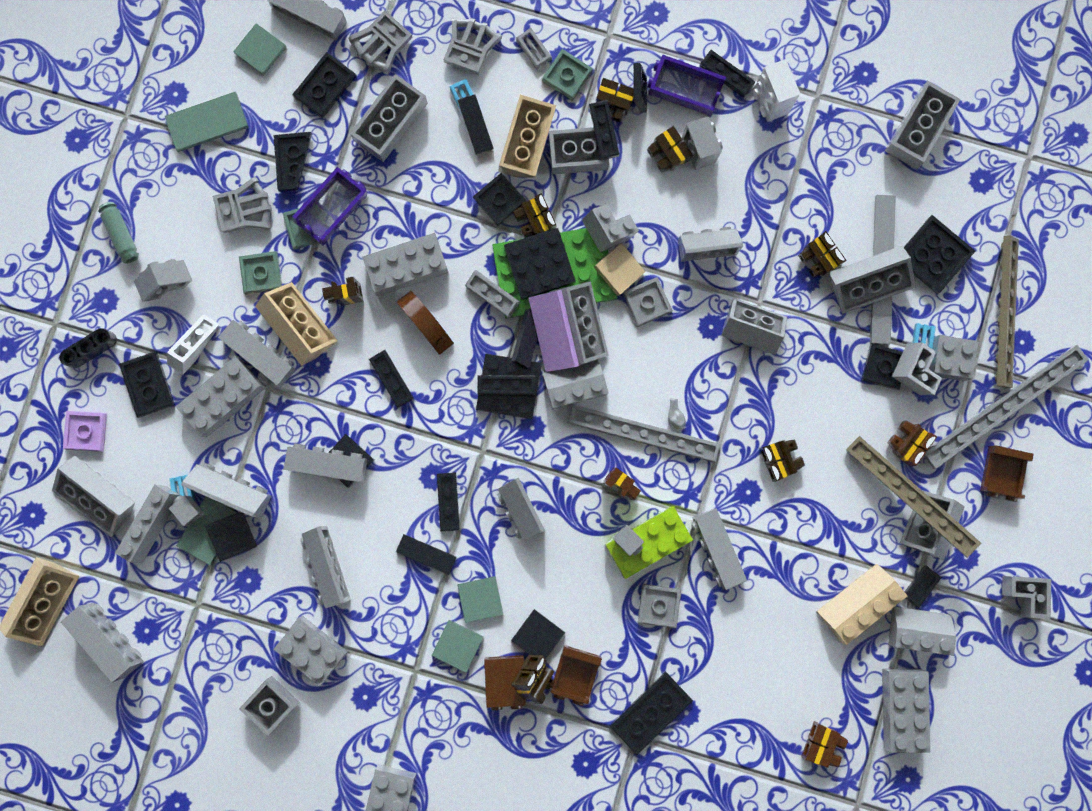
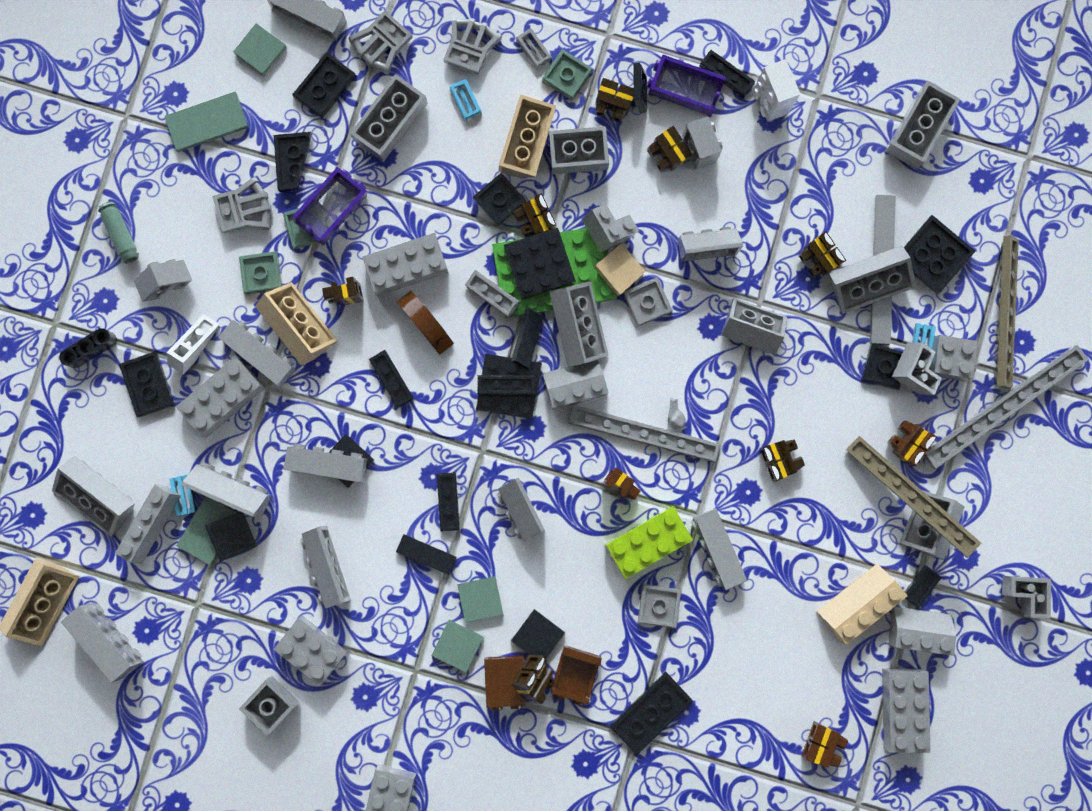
lavender tile [63,411,107,452] -> none
light grey brick [169,495,205,526] -> none
black tile [457,94,494,155] -> none
lavender tile [529,290,579,372] -> none
black tile [589,100,620,160] -> none
light grey brick [612,525,644,556] -> none
reddish brown panel [980,445,1034,502] -> none

